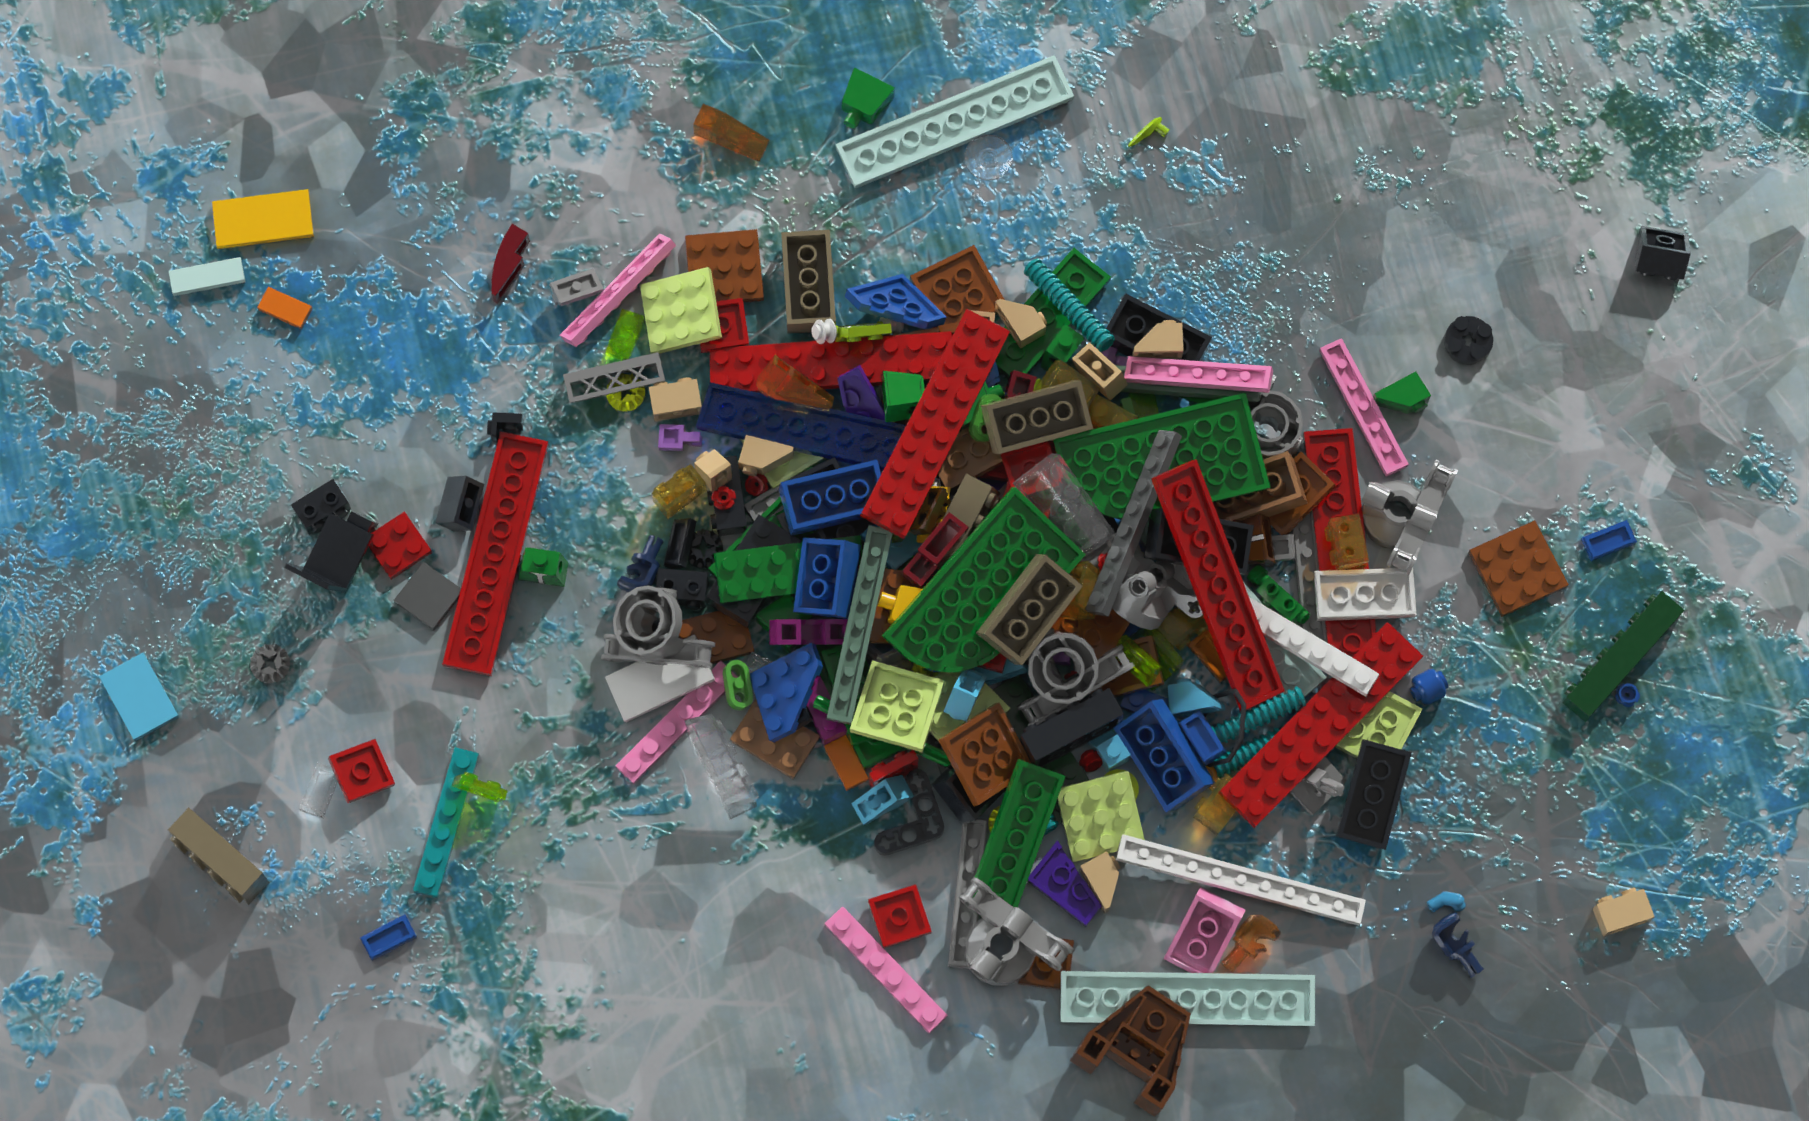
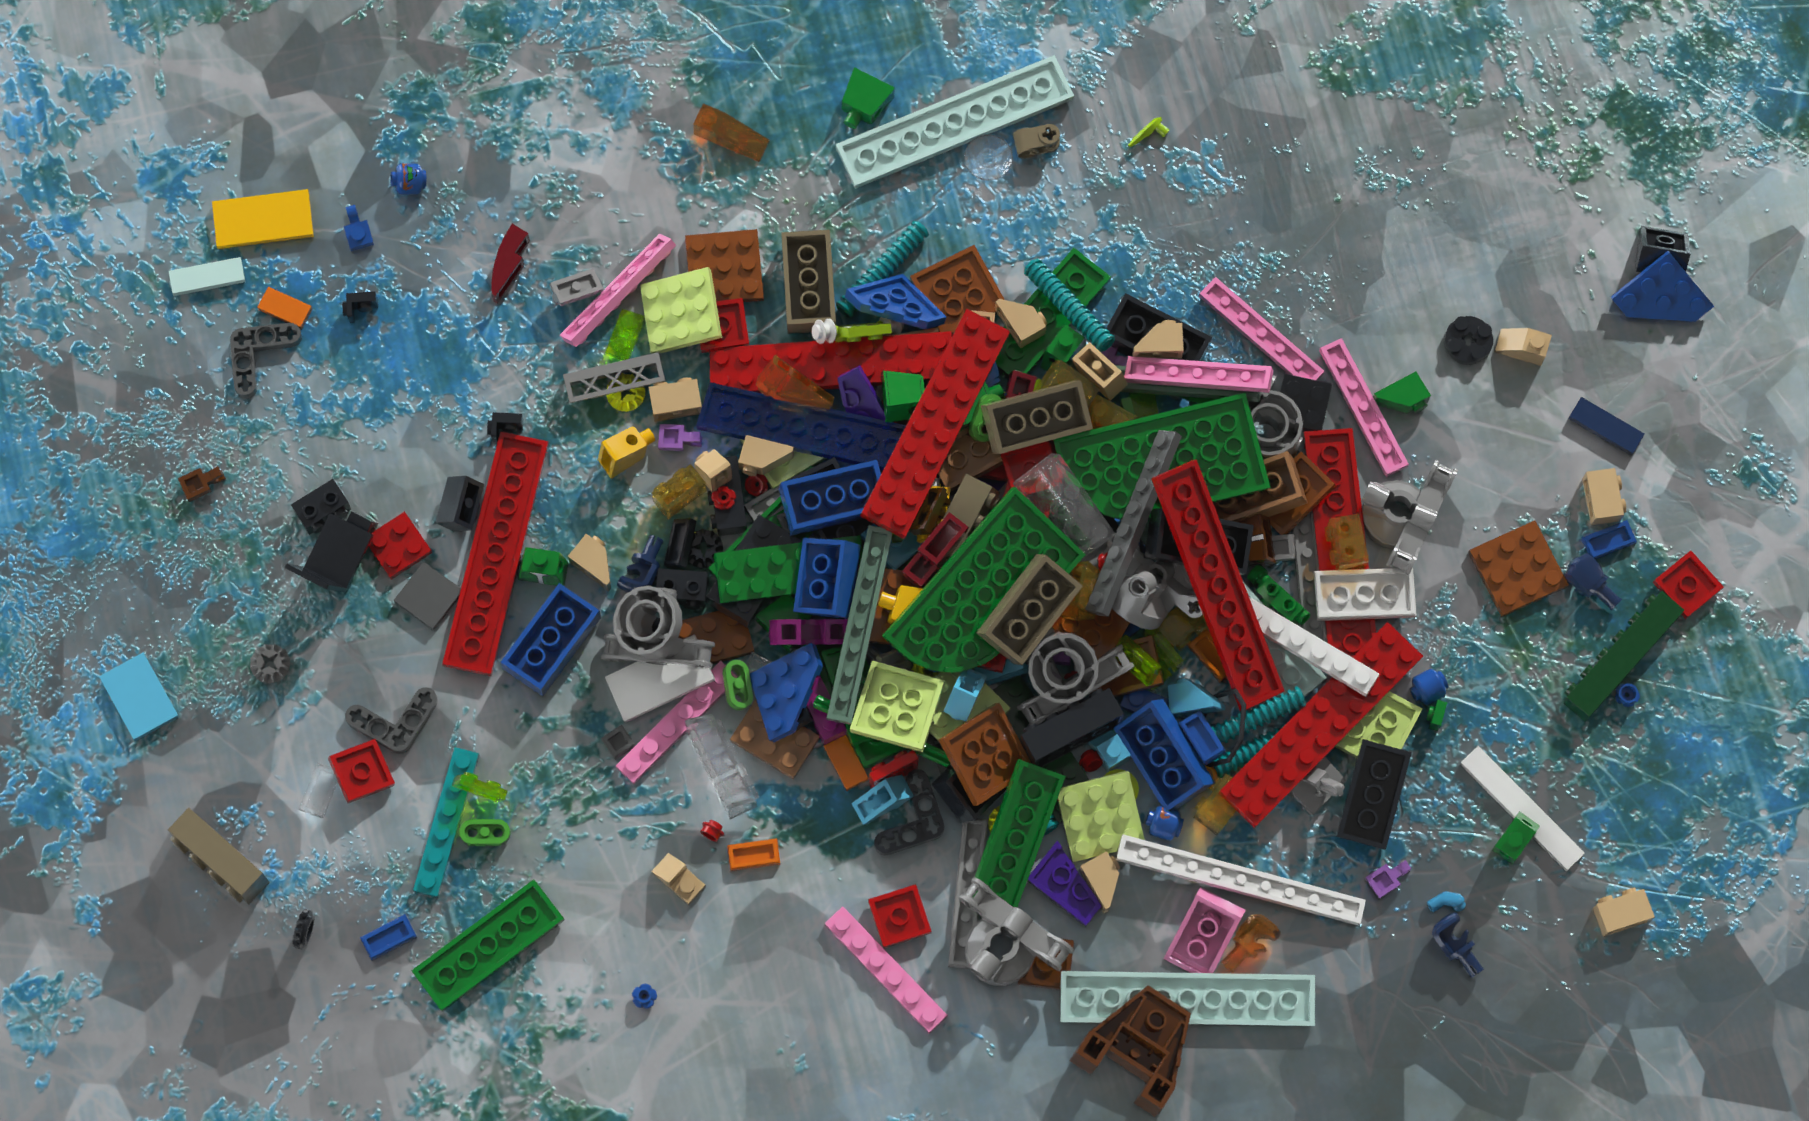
none -> reddish brown plate [178,466,226,502]
none -> dark grey beam [230,323,302,399]
none -> black gear [293,909,315,950]
none -> black bracket [342,291,378,323]
none -> blue plate [344,205,374,251]
none -> dark grey beam [345,687,438,754]
none -> blue head [390,163,427,195]
none -> green plate [411,879,565,1012]
none -> bright green plate [460,819,511,846]
none -> blue brick [500,583,601,697]
none -> tan slope [568,534,611,591]
none -> yellow torso [598,426,655,479]
none -> dark grey tile [601,725,636,760]
none -> blue plate [632,984,657,1009]
none -> tan slope [651,853,706,905]
none -> red plate [700,820,724,842]
none -> orange tile [727,838,781,871]
none -> teal piece [836,221,929,318]
none -> dark tan piece [1013,124,1060,158]
none -> blue head [1145,805,1184,841]
none -> bright pink plate [1199,277,1324,380]
none -> black plate [1280,373,1332,431]
none -> medium lavender plate [1365,860,1411,899]
none -> green plate [1426,700,1447,731]
none -> white tile [1460,746,1585,871]
none -> green torso [1492,811,1540,864]
none -> tan slope [1494,328,1552,366]
none -> dark blue piece [1564,553,1622,610]
none -> dark blue tile [1568,397,1645,456]
none -> tan brick [1582,468,1626,525]
none -> blue plate [1611,251,1714,322]
none -> red plate [1653,550,1724,619]

